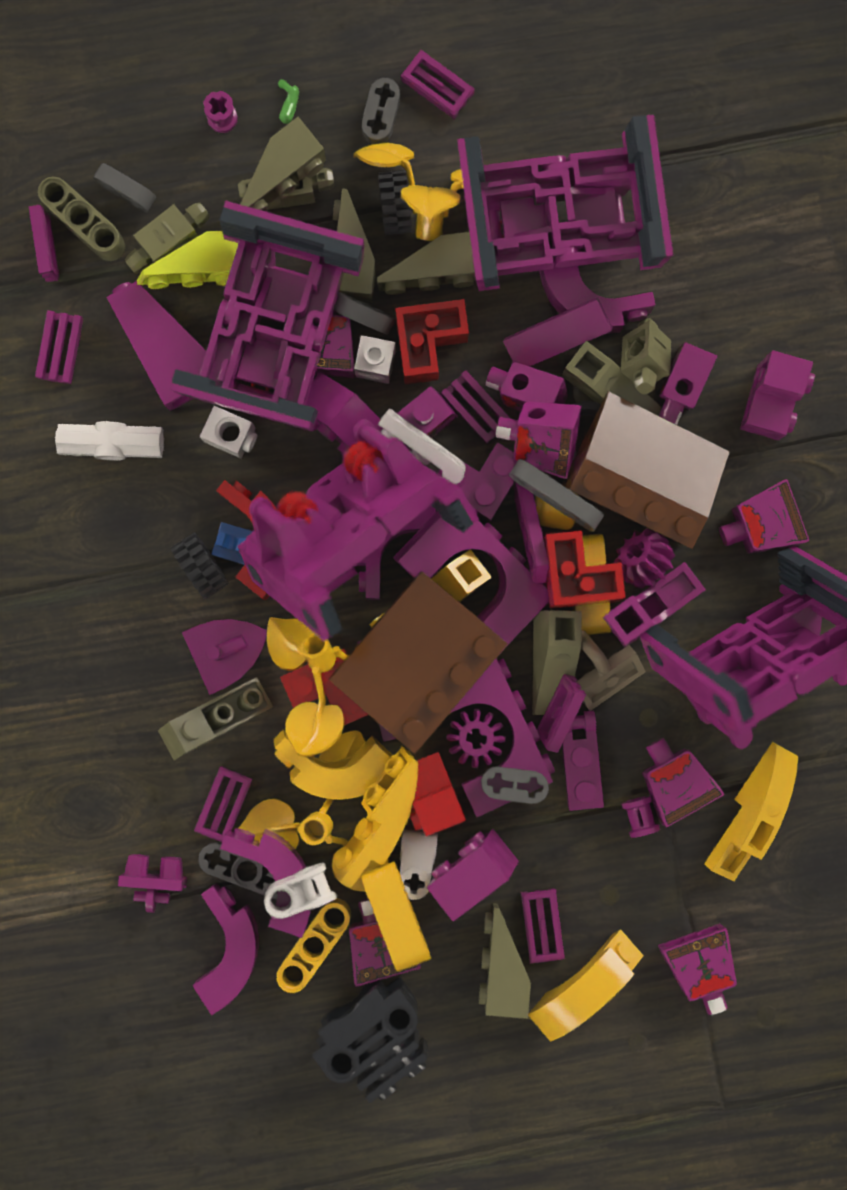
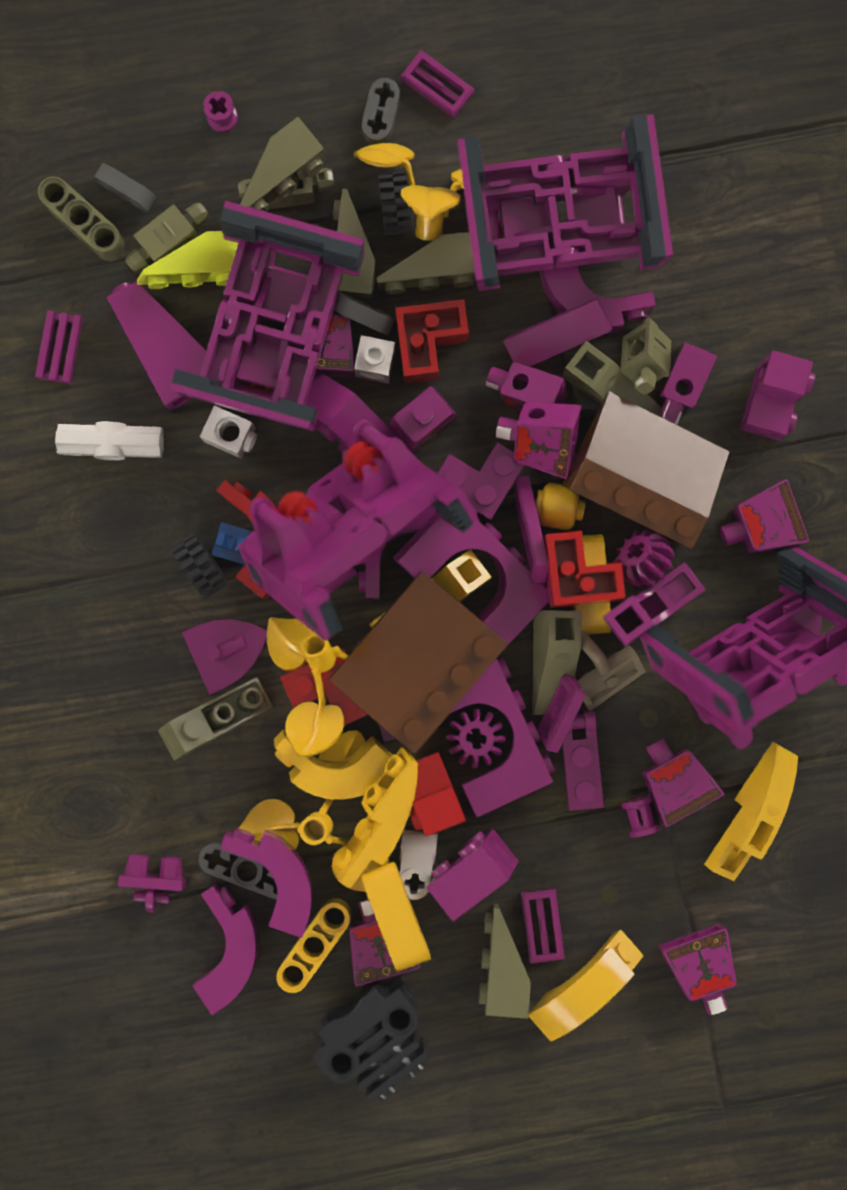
magenta tile [29,205,60,282] -> none
magenta tile [194,766,253,842] -> none
white piece [265,863,336,918] -> none
bright green piece [278,79,299,124] -> none
white plate [378,409,465,484] -> none
magenta tile [441,370,511,444] -> none
dark grey beam [481,766,549,804] -> none
dark grey beam [509,459,604,531] -> none

